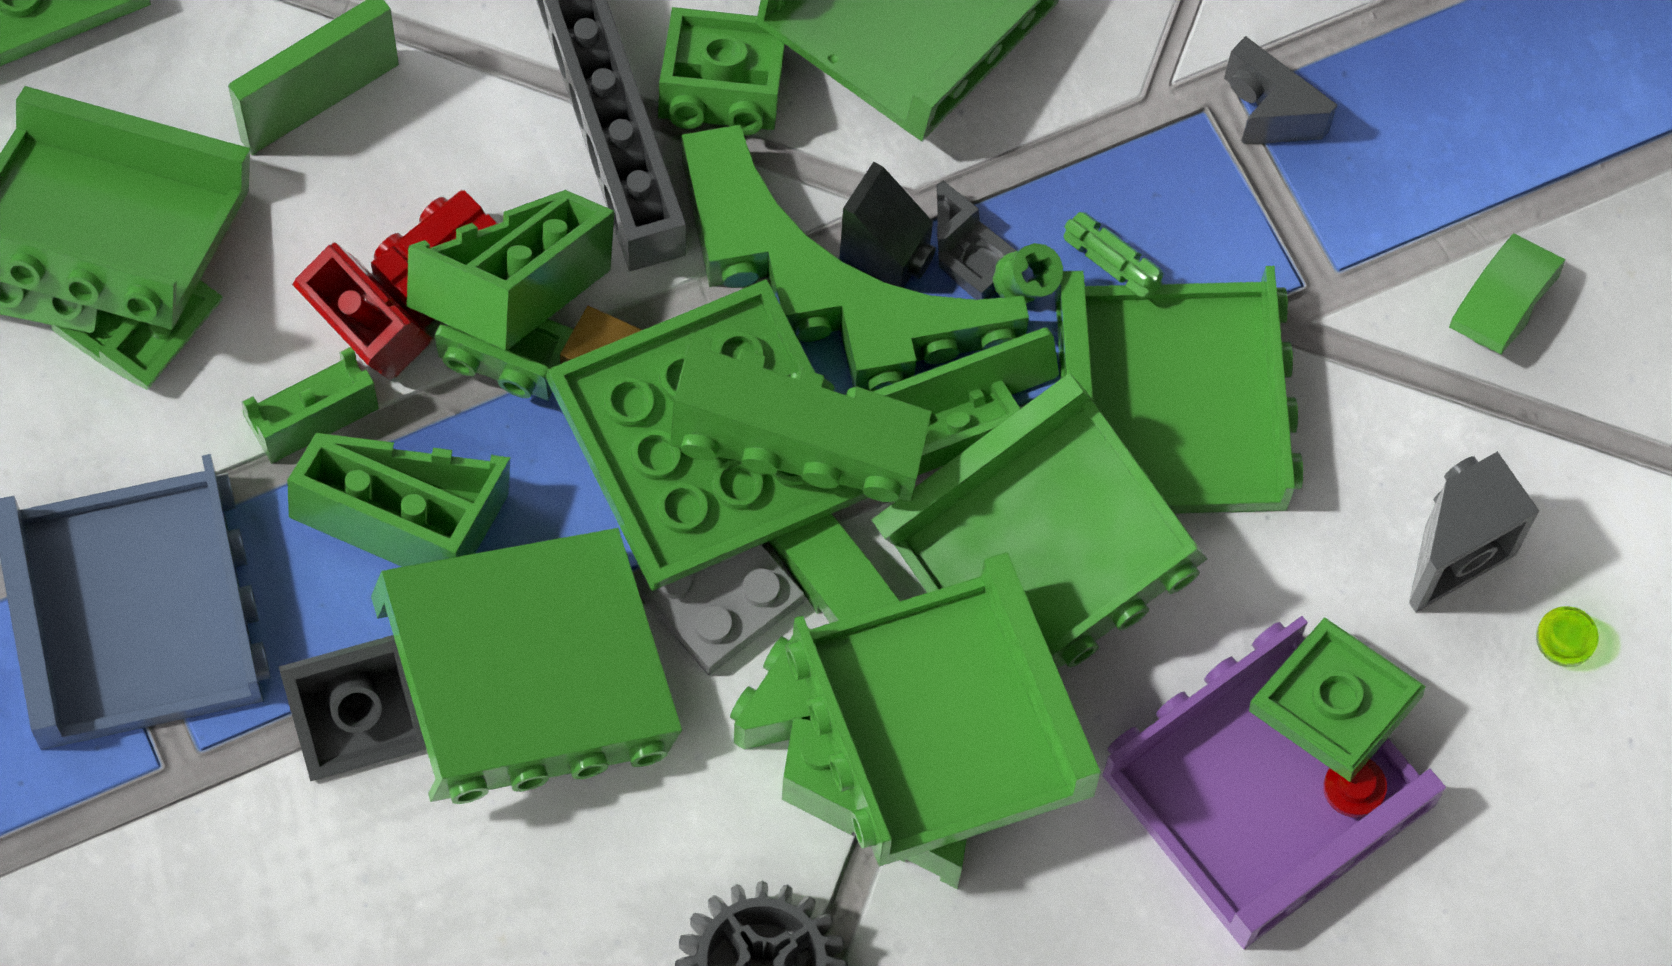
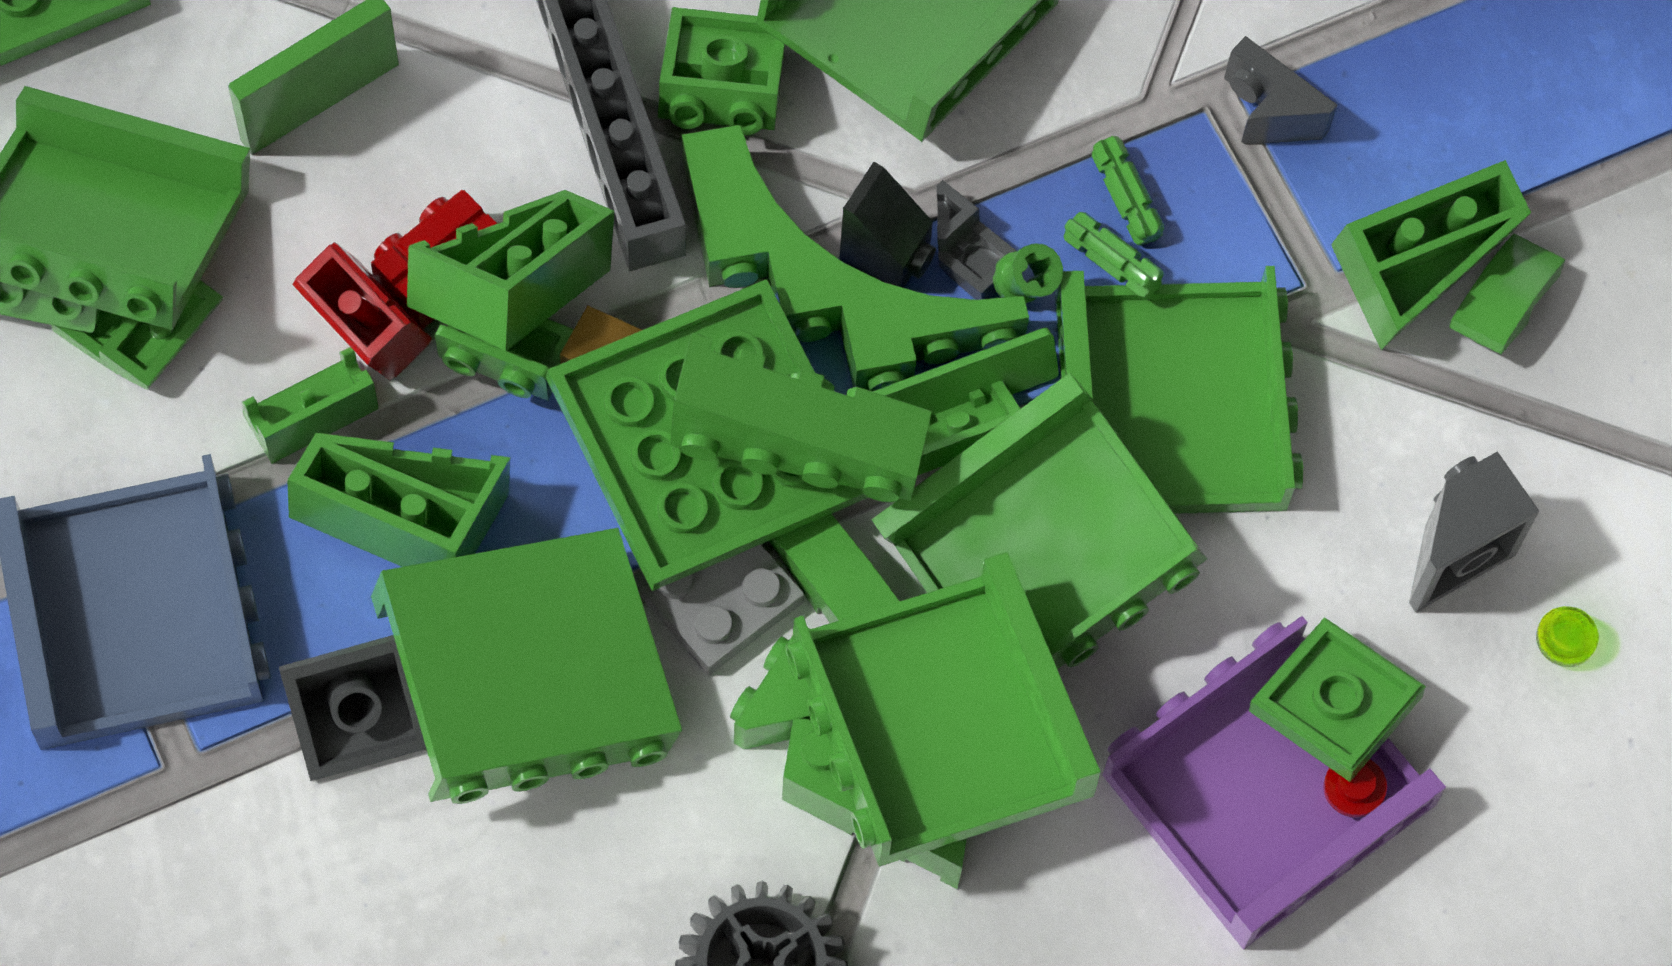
none -> bright green axle [1092,136,1164,246]
none -> bright green wedge [1331,160,1531,350]

